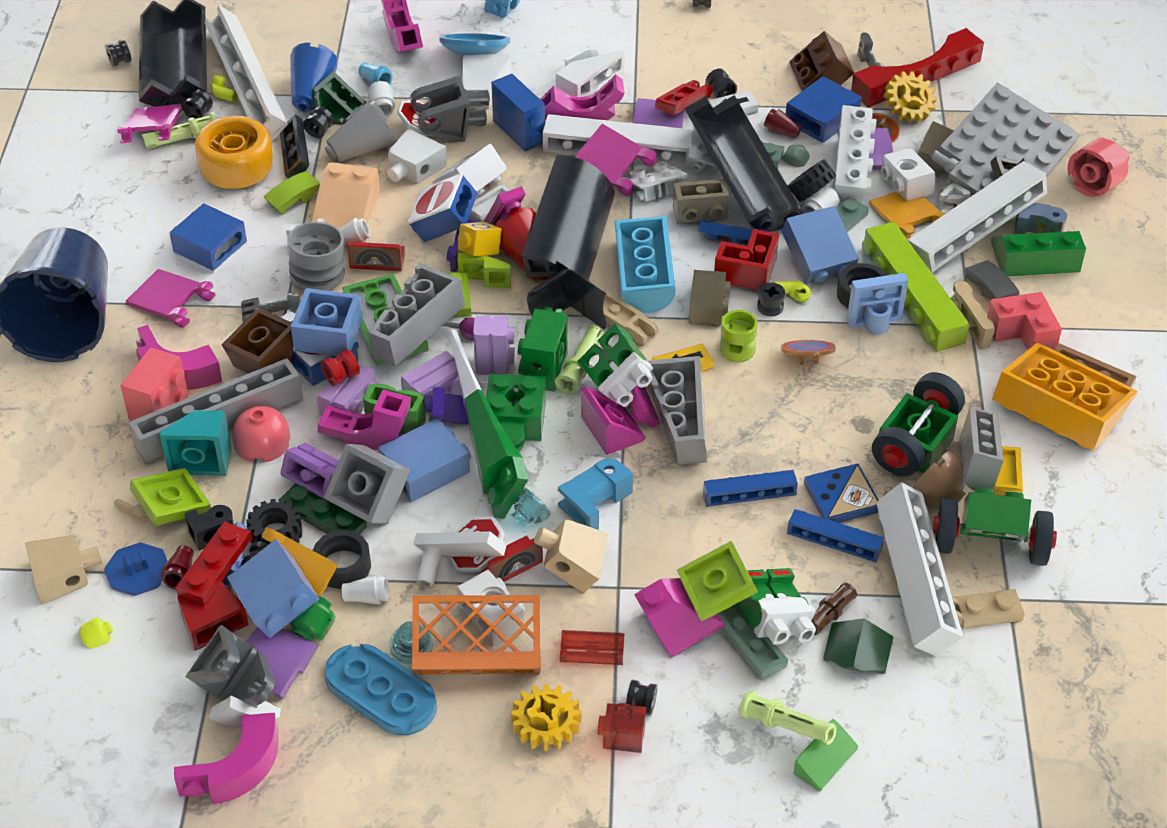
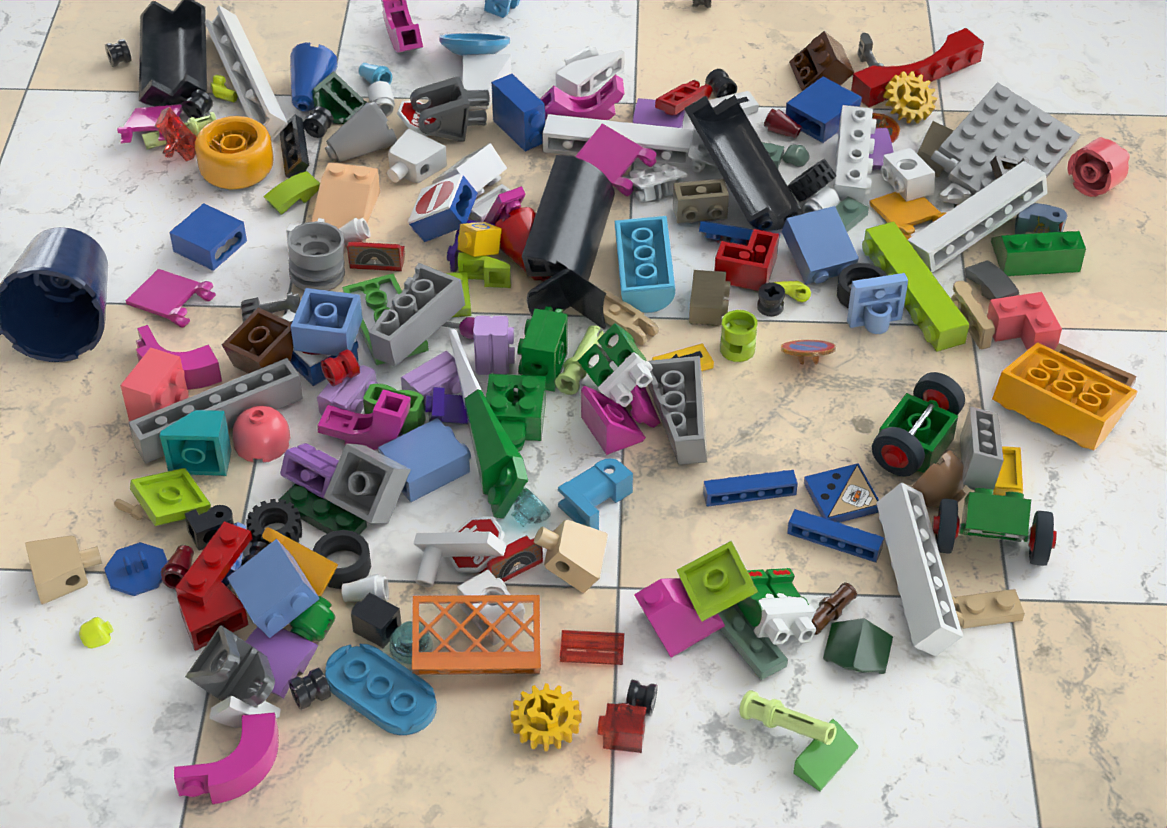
none -> clear red plate [154,107,197,162]
none -> black wheel [288,667,331,710]
none -> black brick [351,592,402,648]

